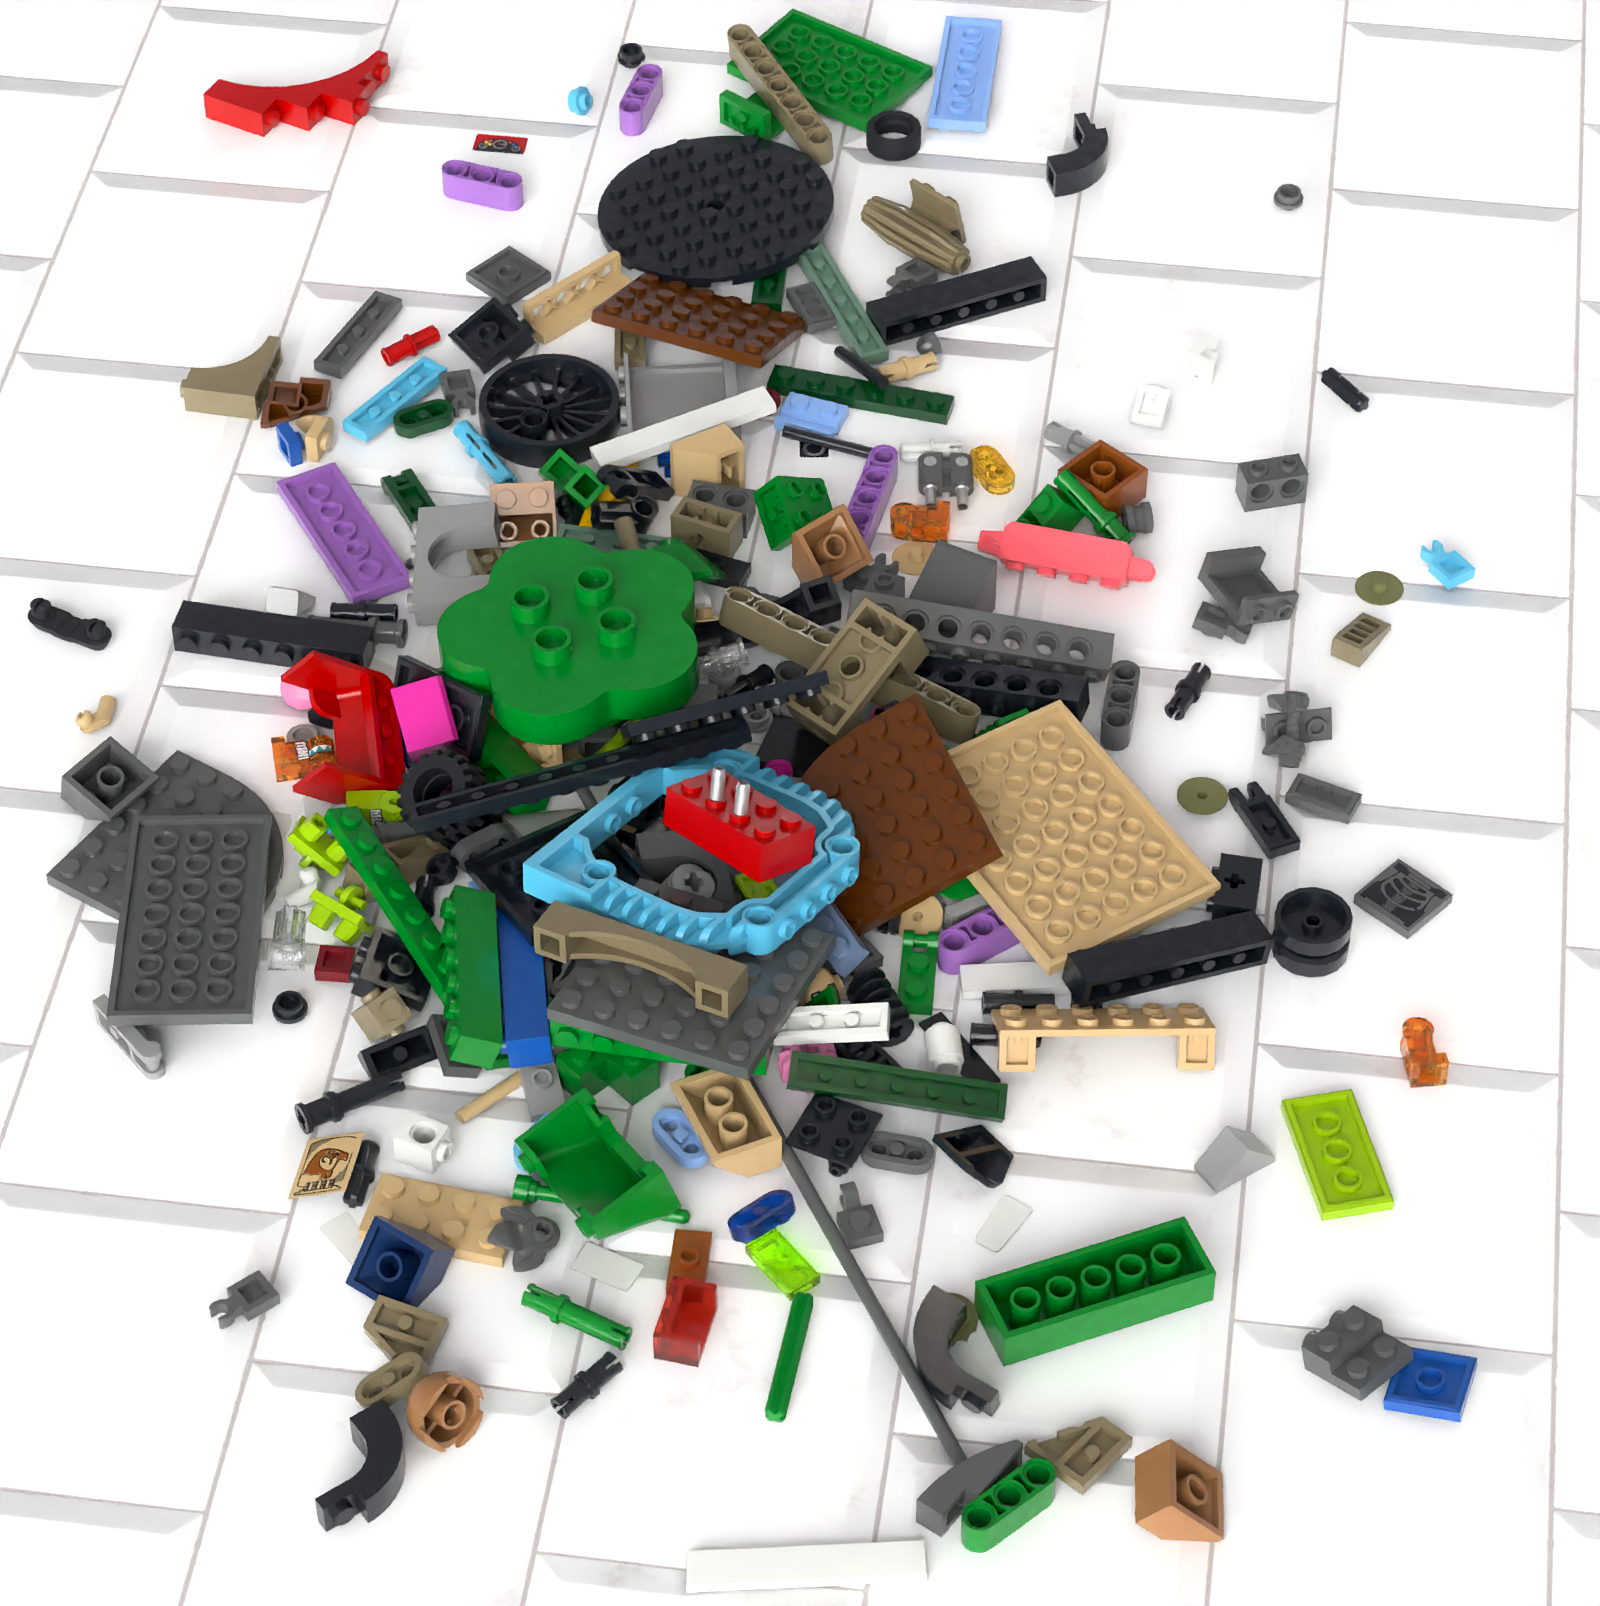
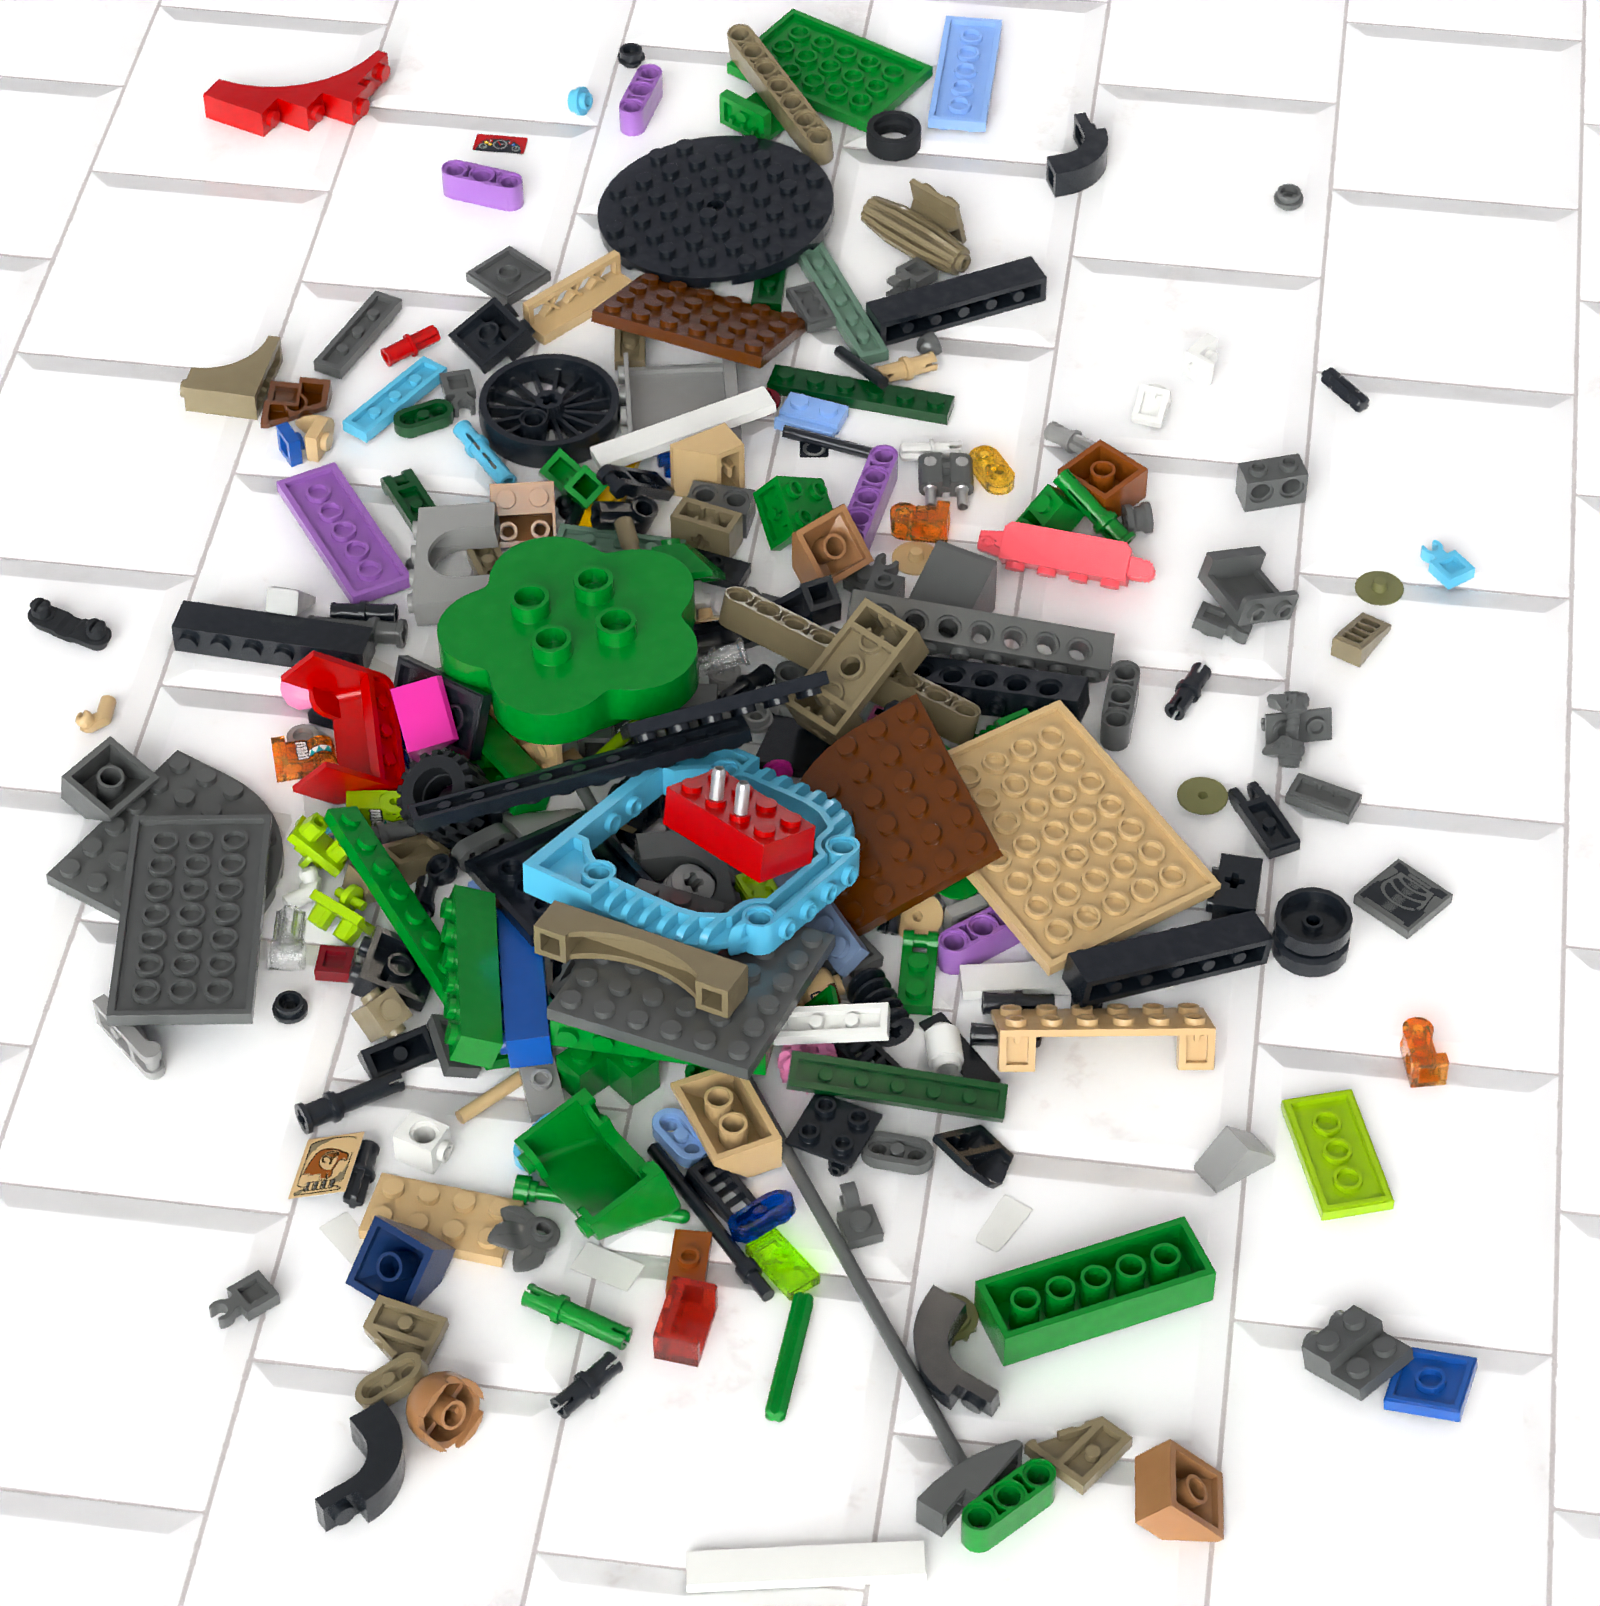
none -> black bar [647,1143,775,1302]
none -> black slope [685,1156,762,1228]

